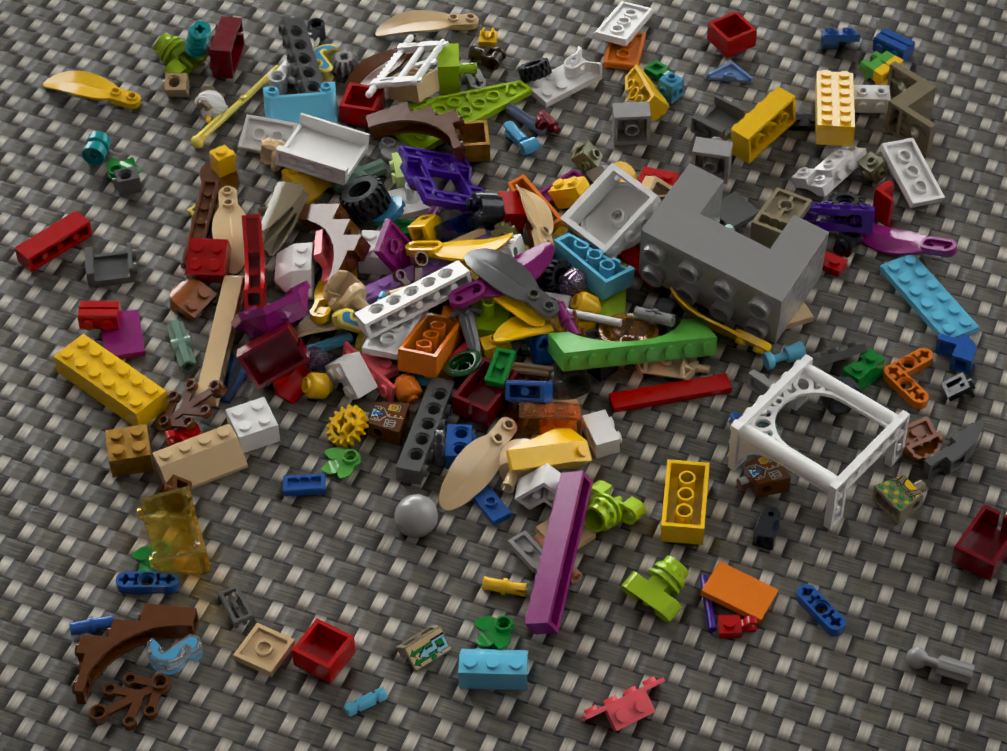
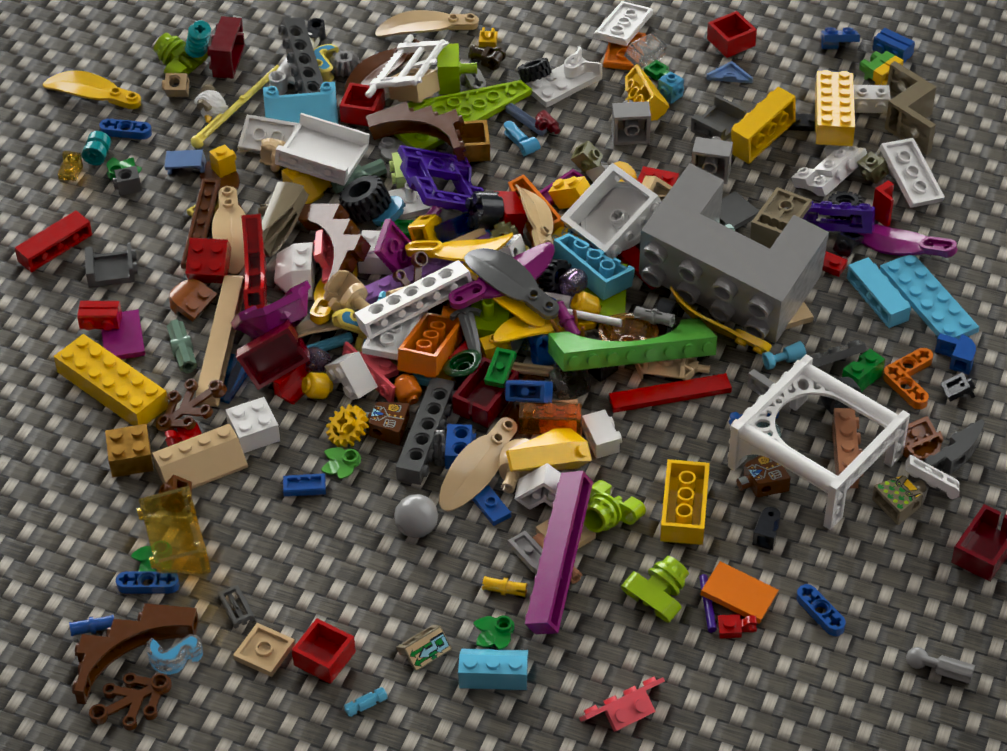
none -> clear yellow bracket [58,151,83,181]
none -> blue beam [99,119,152,140]
none -> medium blue hinge [164,149,206,174]
none -> clear brick [624,32,667,68]
none -> nougat brick [832,408,864,488]
none -> medium azure brick [847,257,911,328]
none -> white plate [905,455,960,499]

